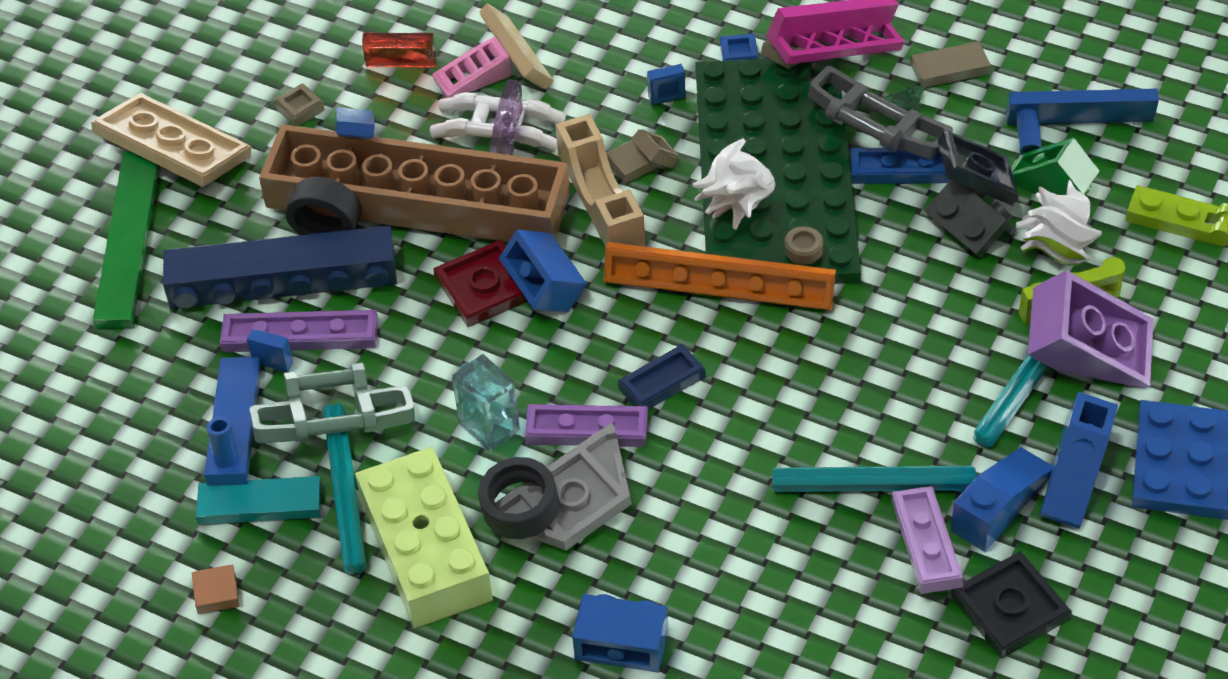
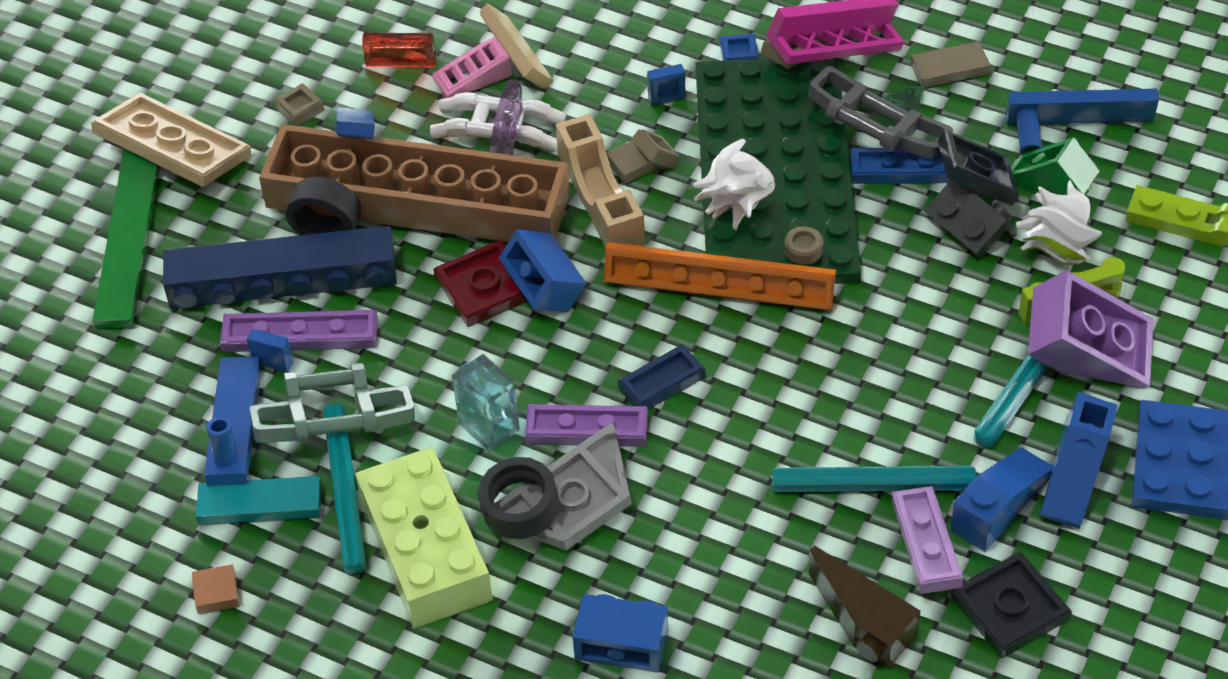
none -> dark brown slope [809,545,921,669]

